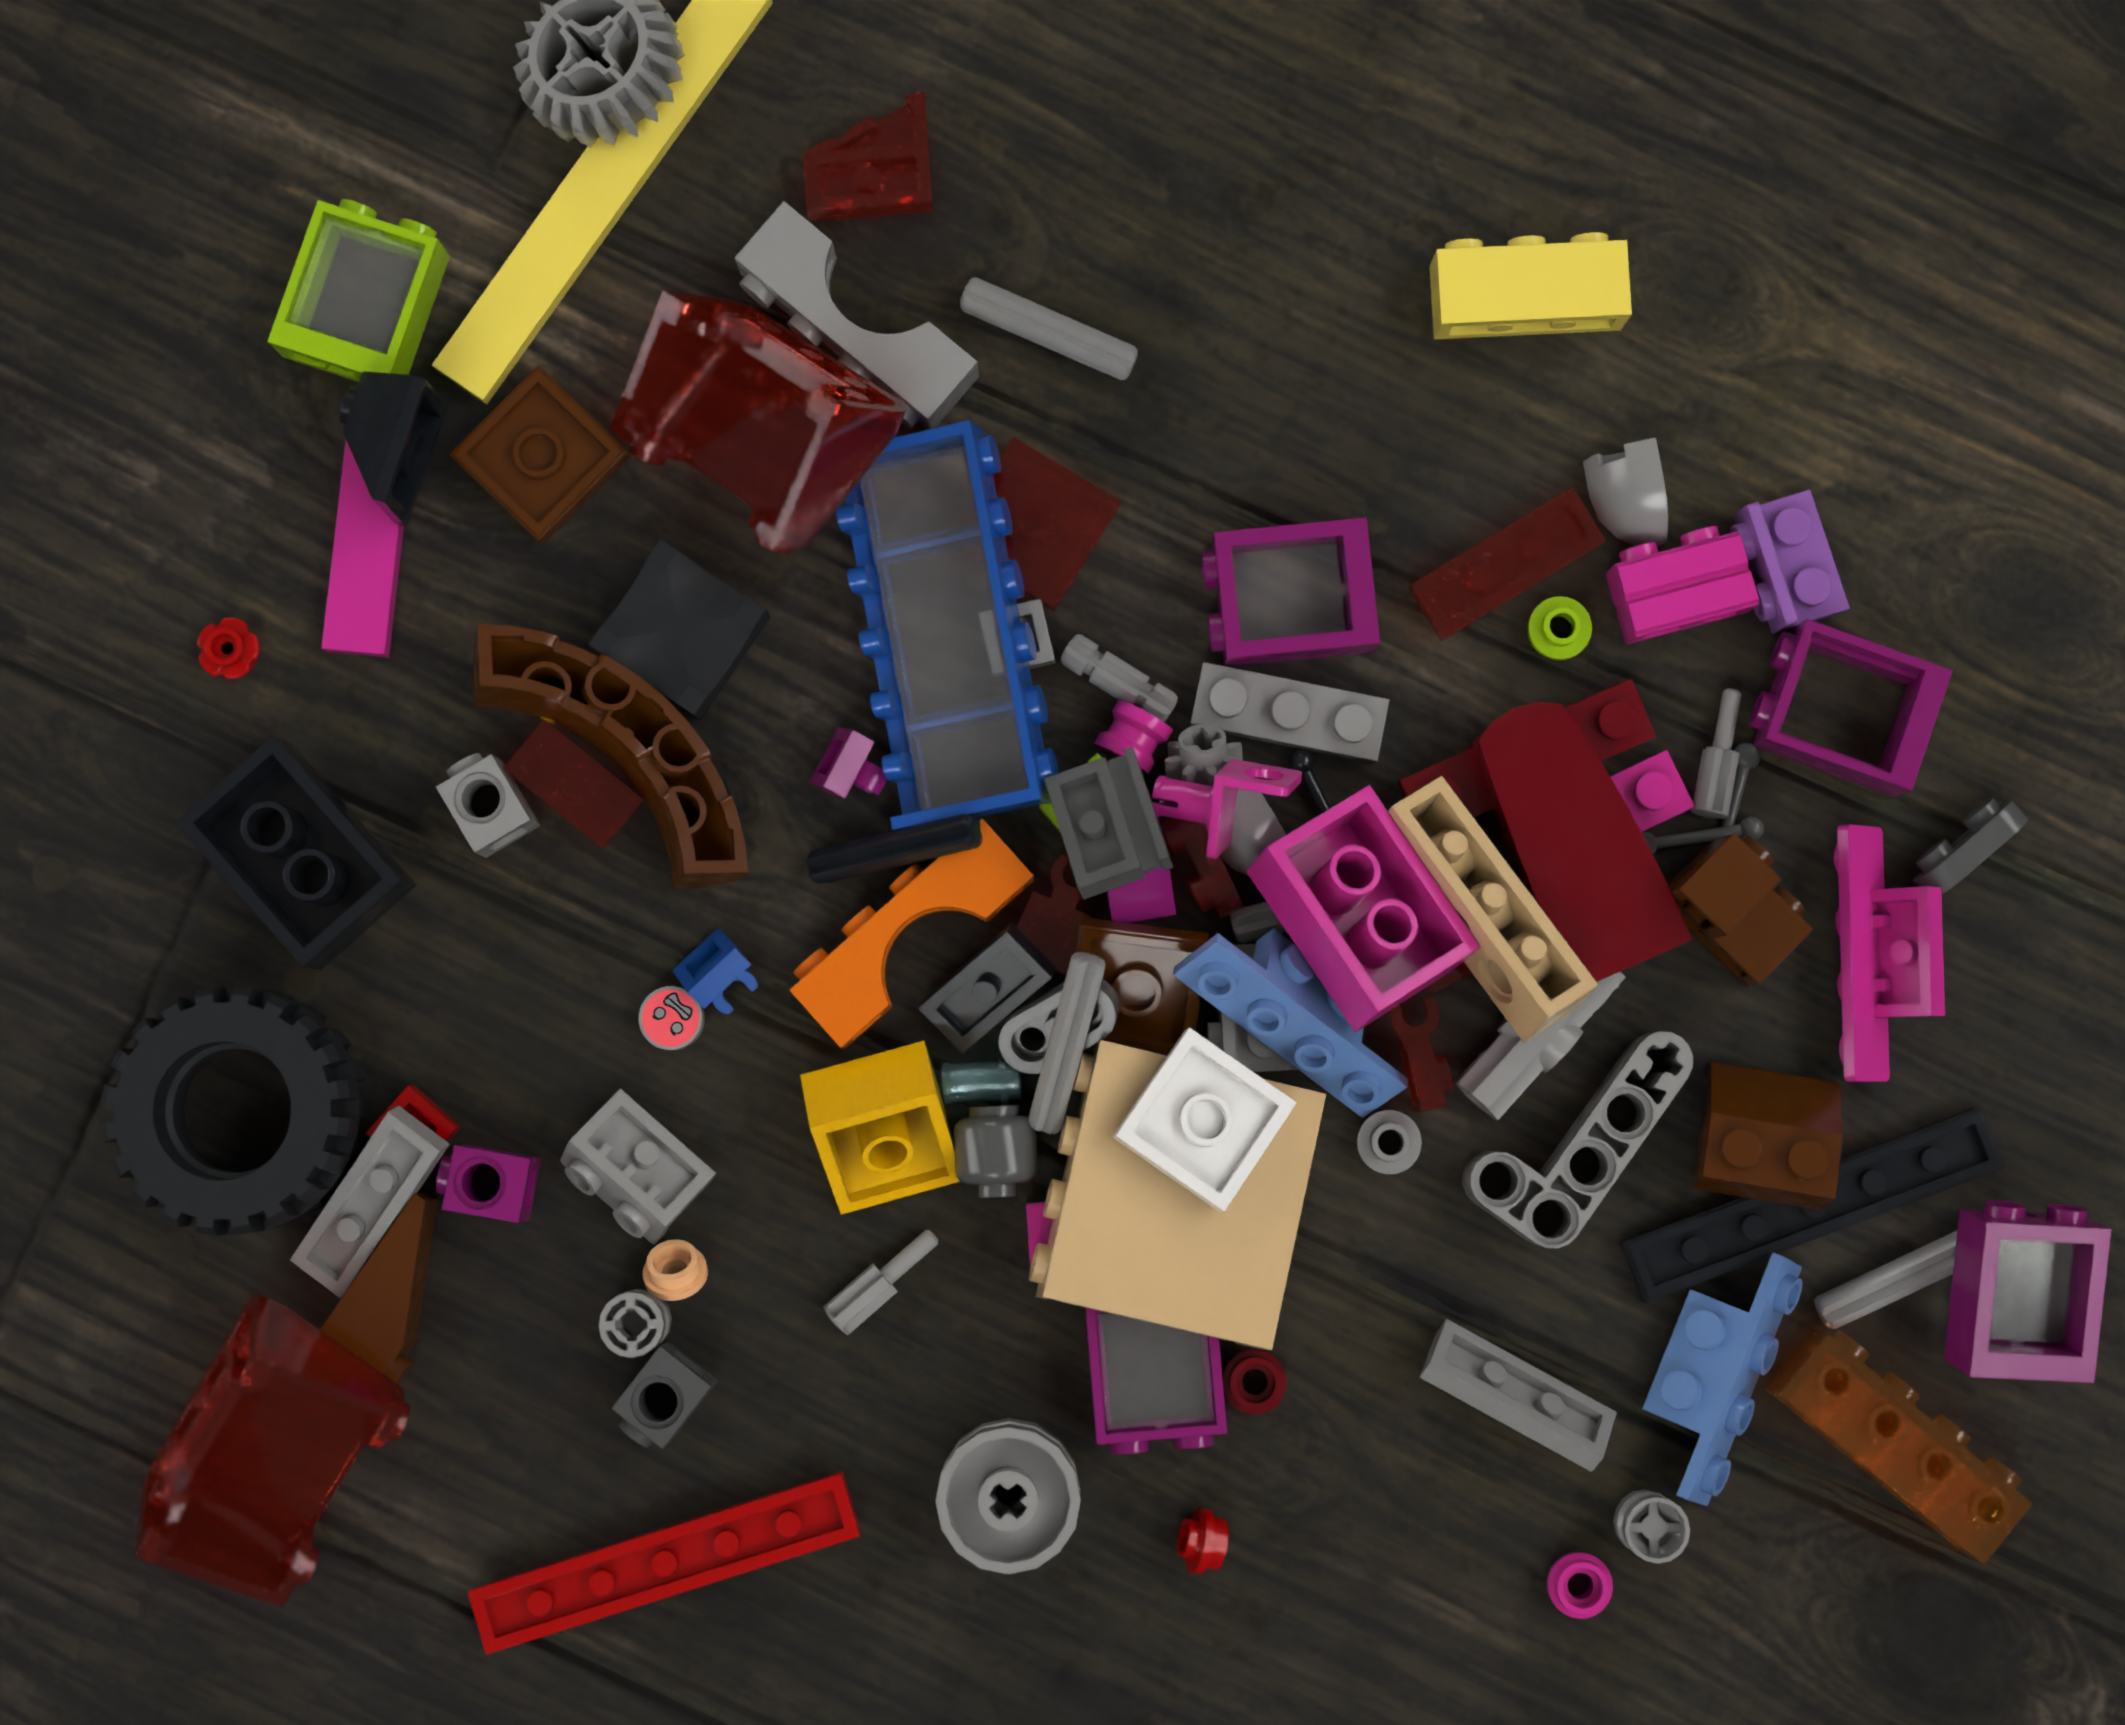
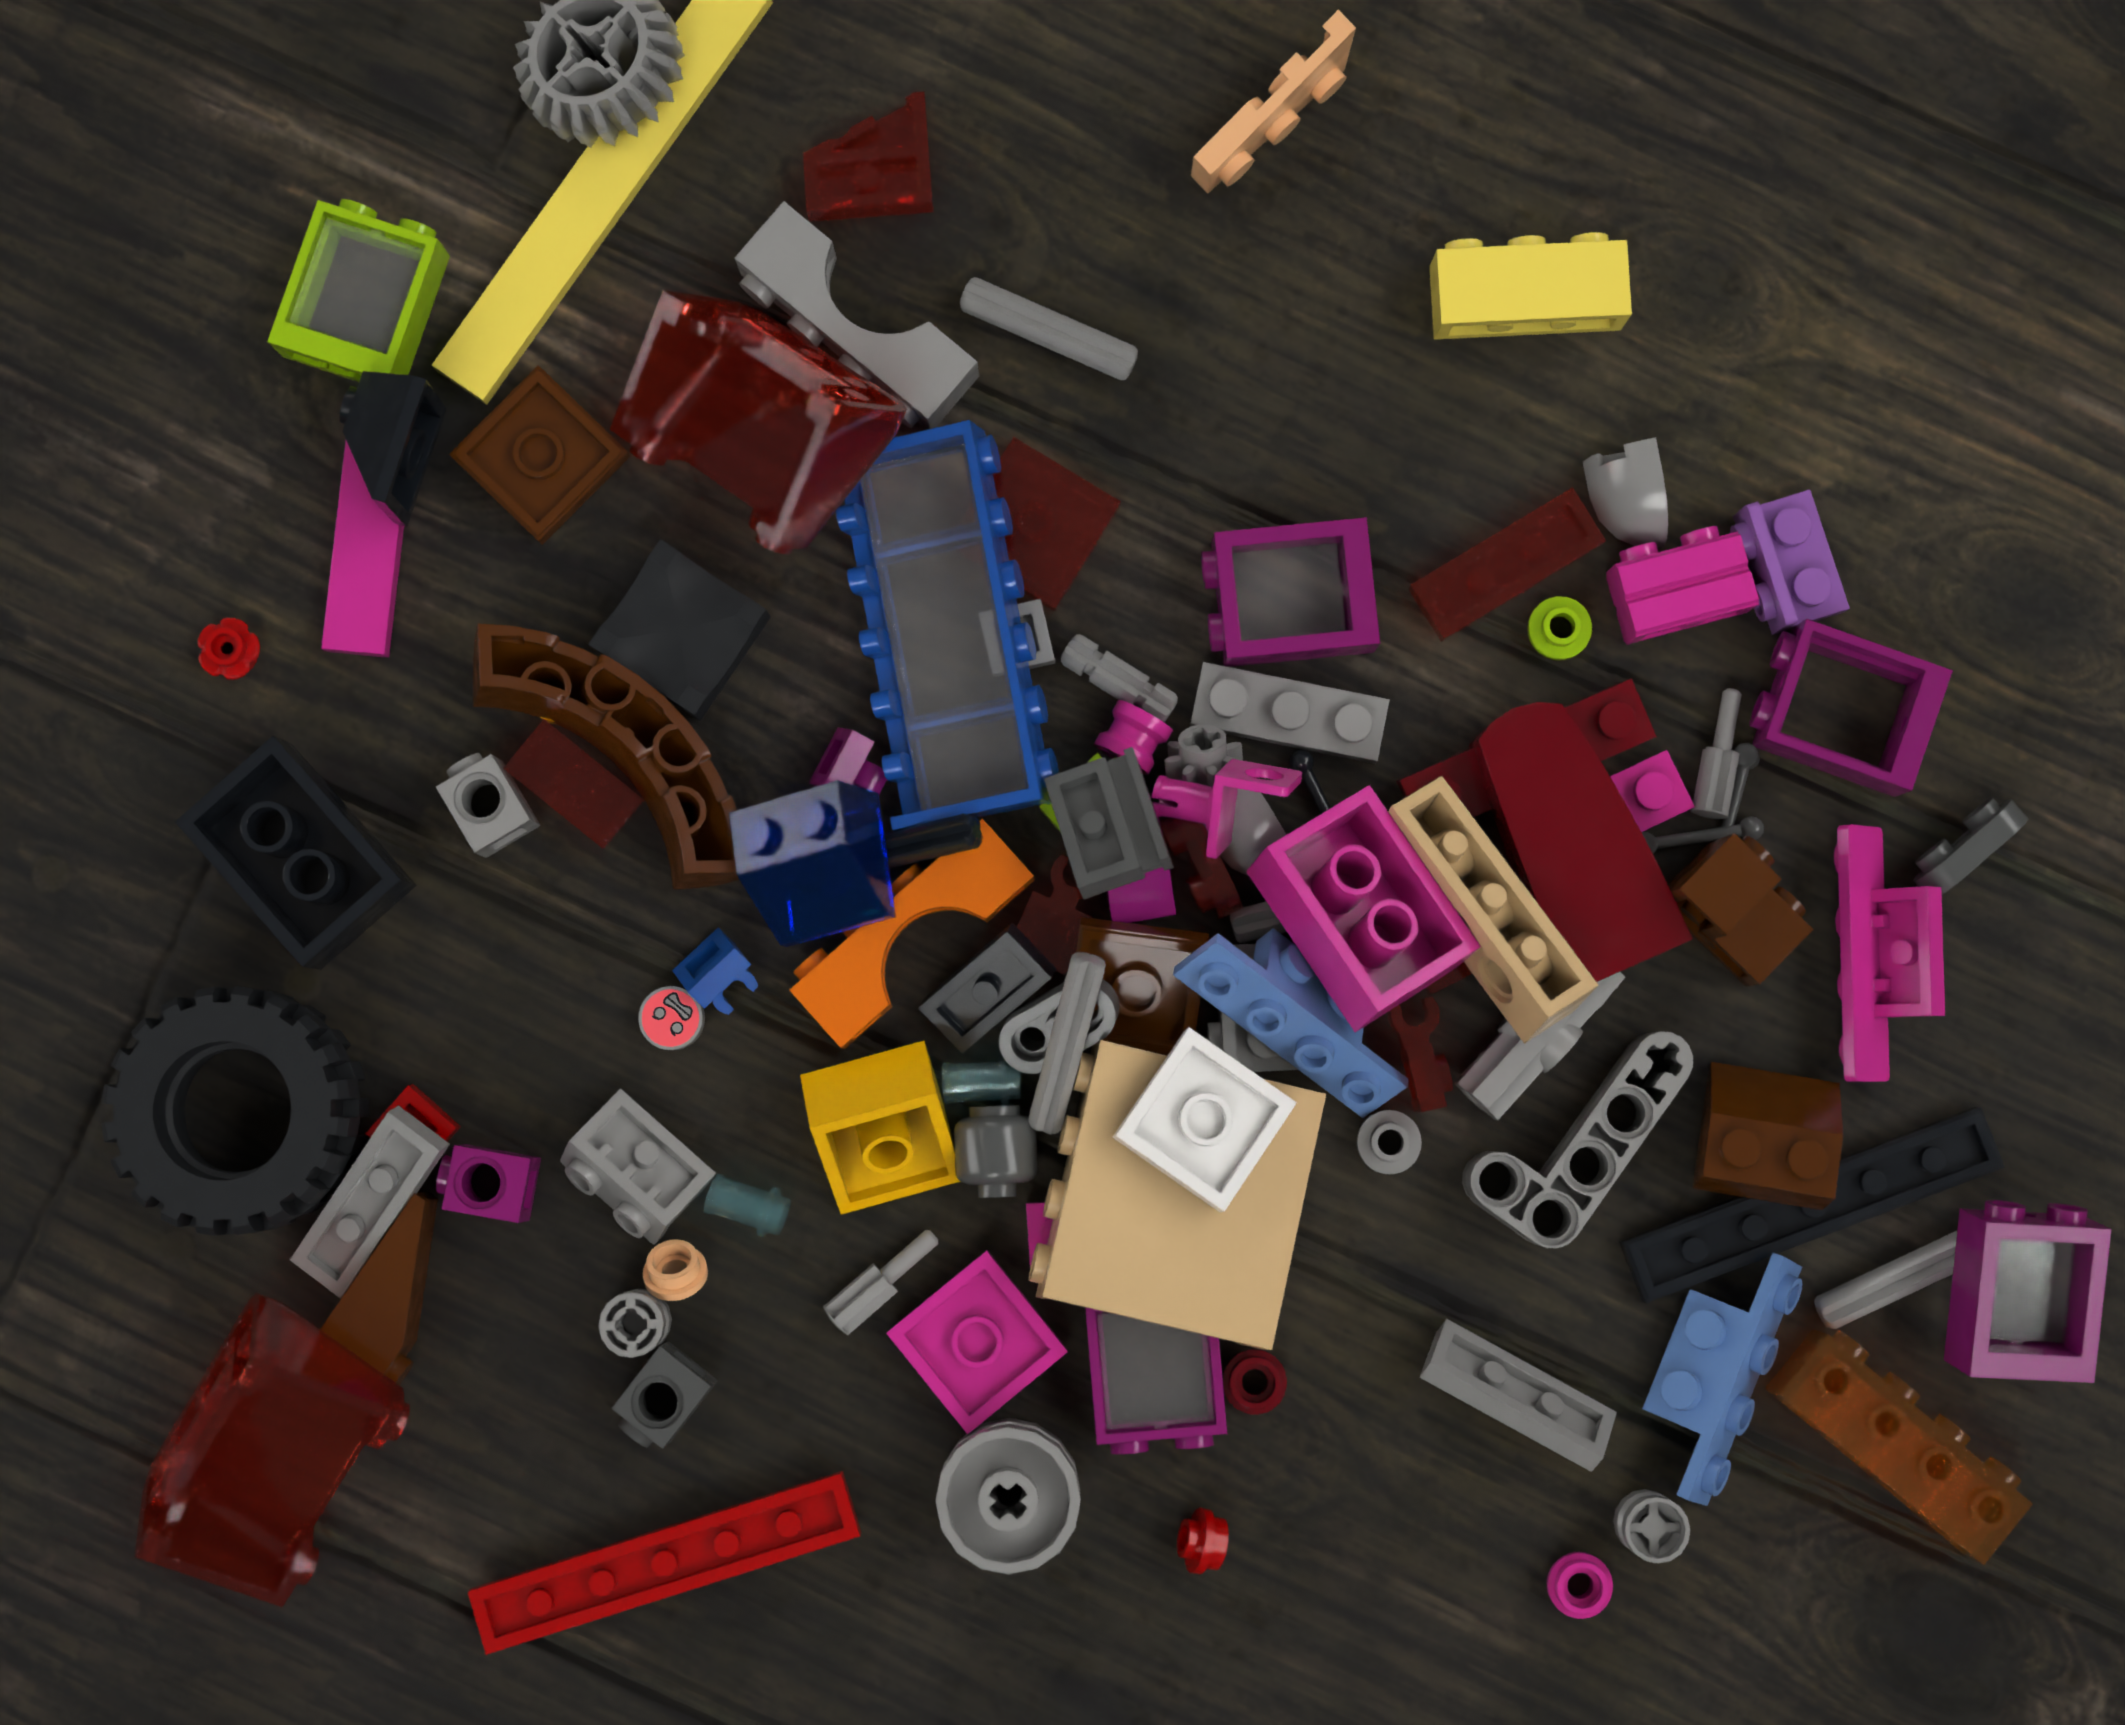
none -> clear light blue pin [704,1173,791,1237]
none -> clear blue slope [729,780,896,947]
none -> dark pink plate [886,1250,1068,1435]
none -> light nougat wing [1191,9,1356,194]

